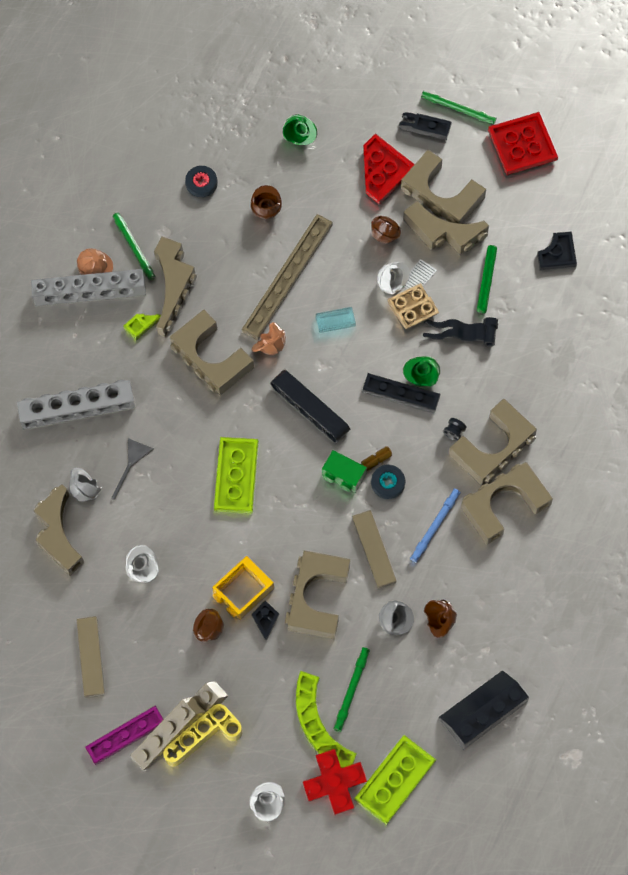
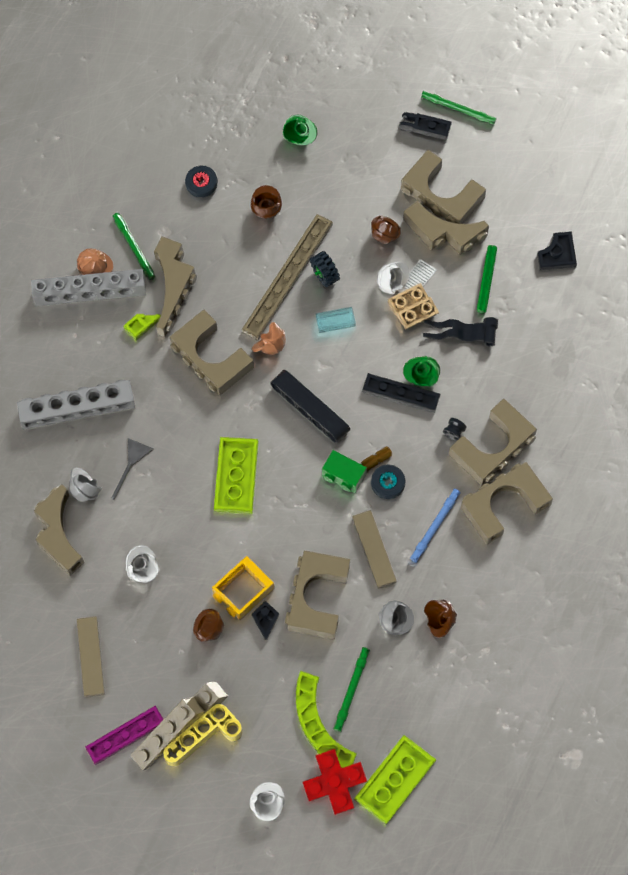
red plate [363,133,415,205] -> none
black slope [439,670,529,750] -> none
red plate [488,112,558,175] -> none
none -> black wheel [310,251,340,287]

